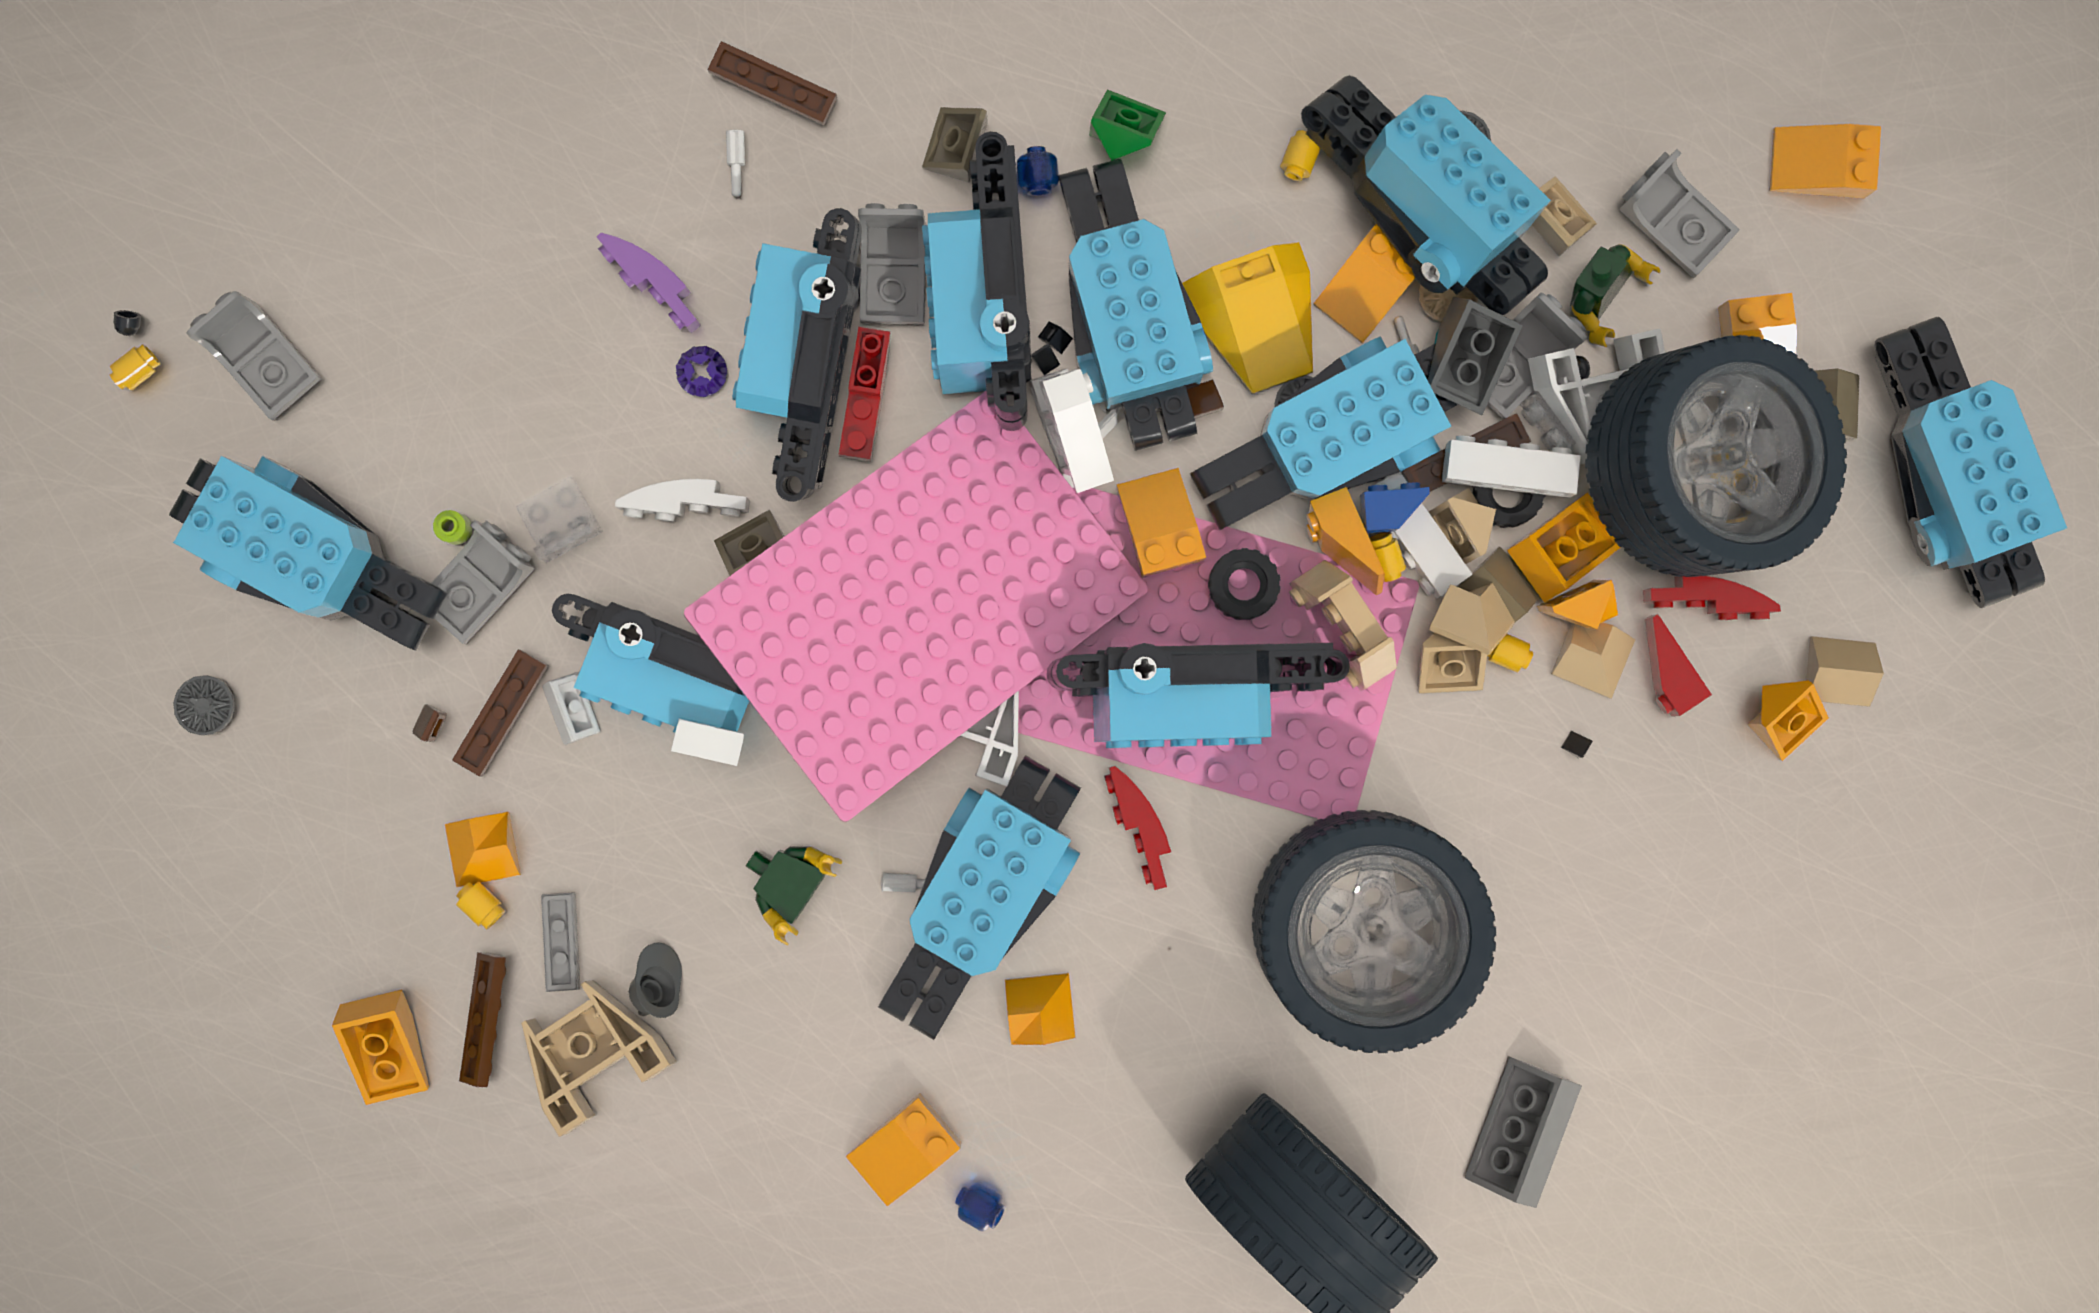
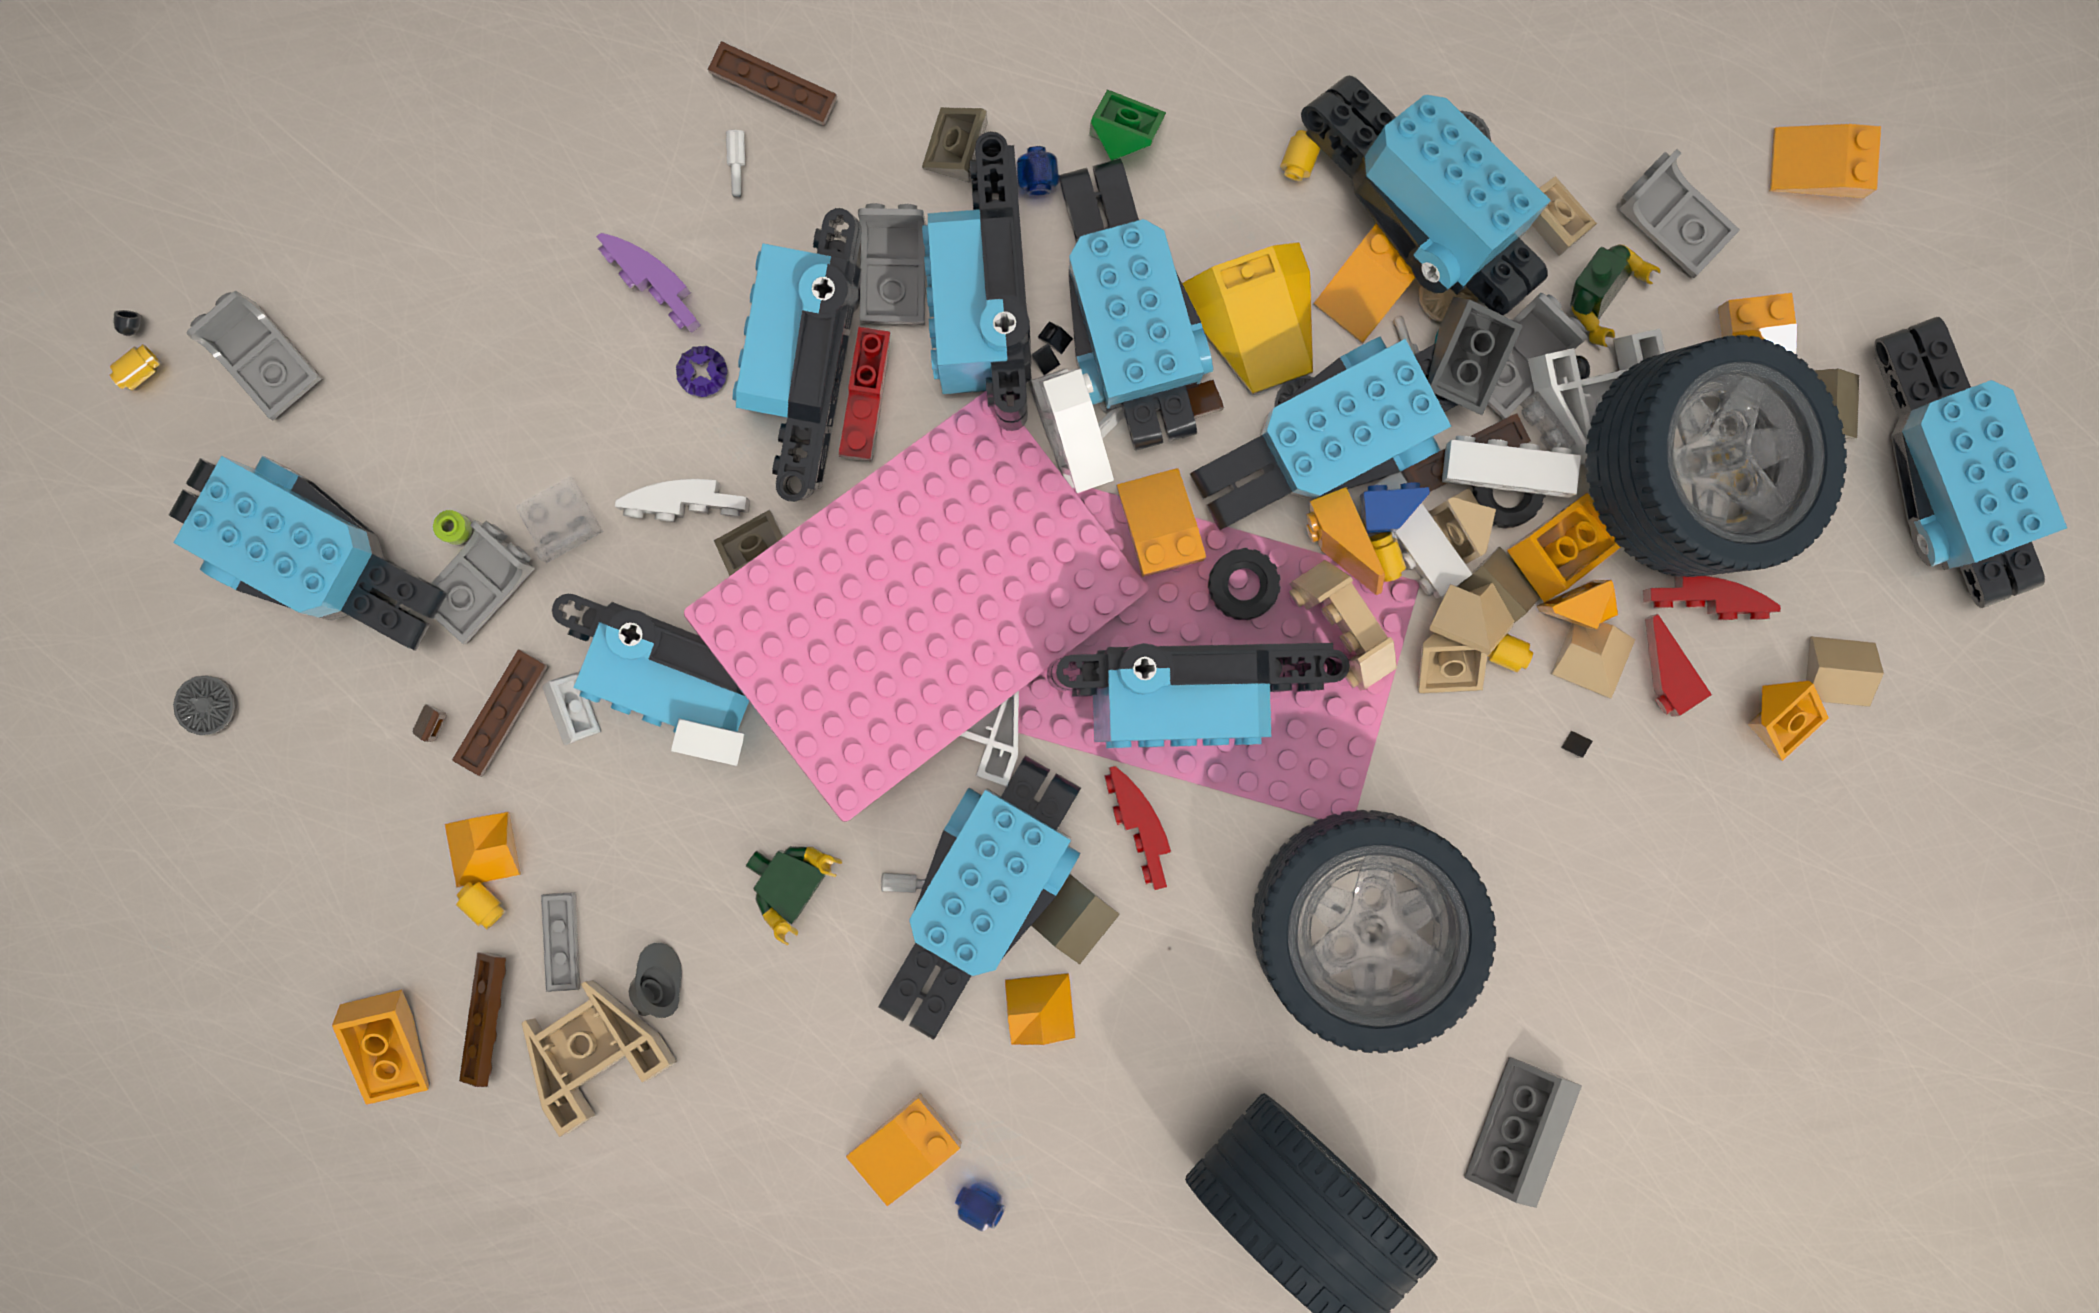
none -> dark tan slope [1031,874,1120,965]

